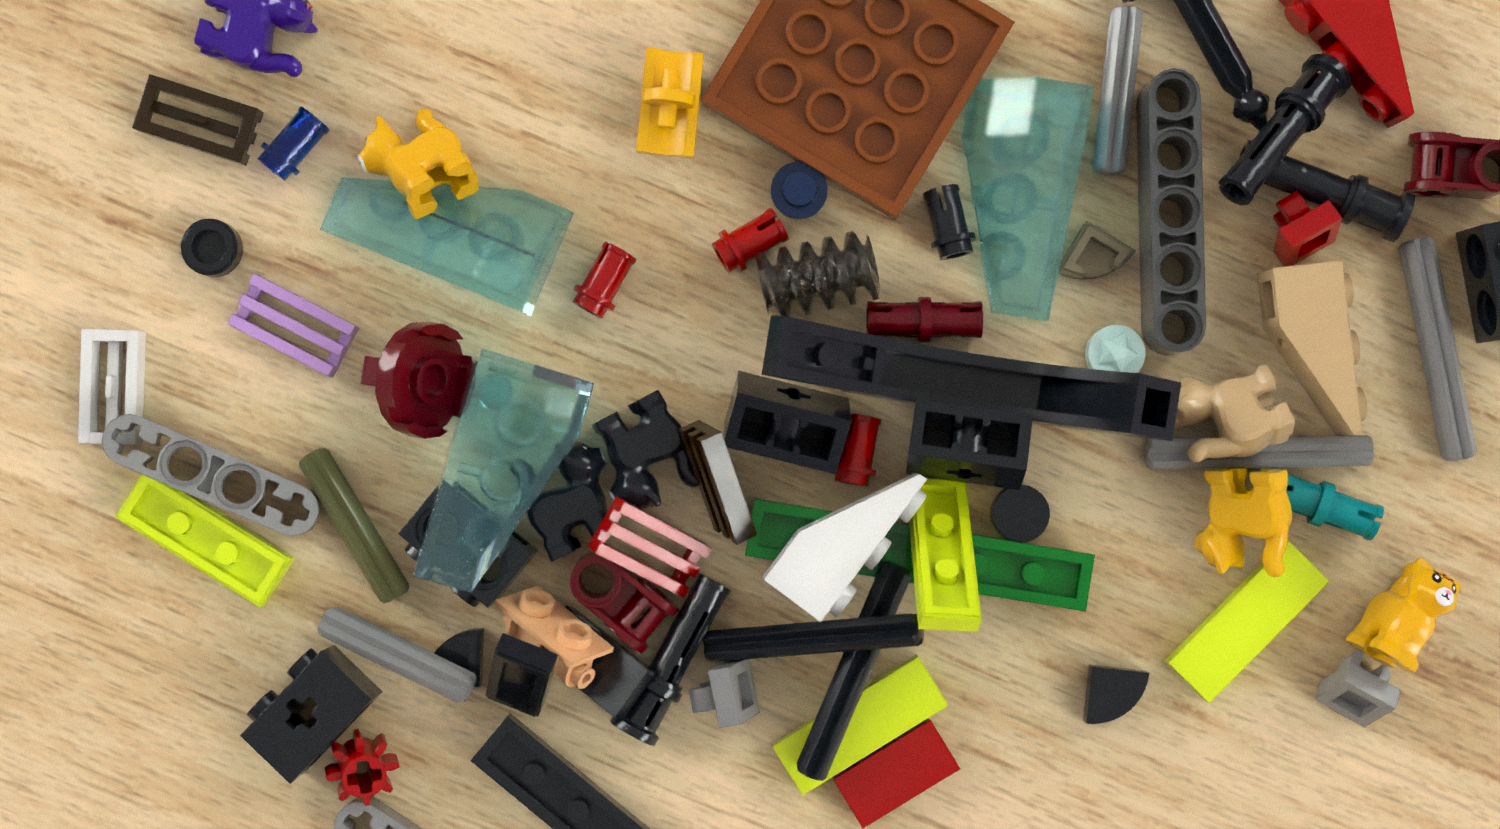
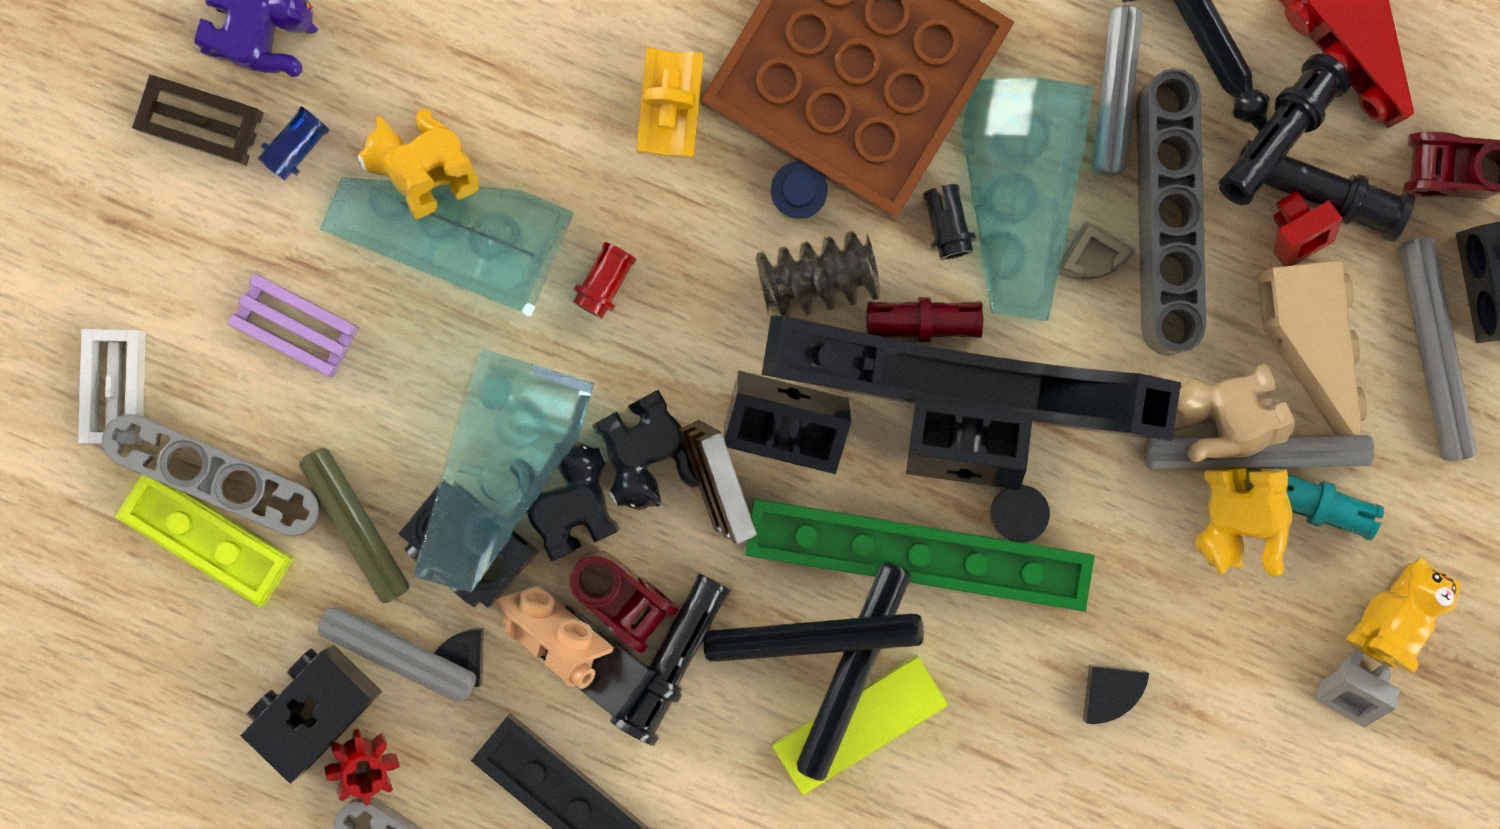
black tile [181,219,243,277] -> none
dark red tile [360,322,474,439] -> none
black tile [485,633,558,717] -> none
tile [587,496,712,598] -> none
light grey tile [689,659,760,728] -> none
red pin [712,208,789,273] -> none
white slope [763,473,927,622] -> none
red tile [832,718,960,828] -> none
red pin [834,413,882,487] -> none
neon yellow tile [909,478,982,632] -> none
light aqua tile [1085,325,1145,373] -> none
neon yellow tile [1164,541,1330,703] -> none

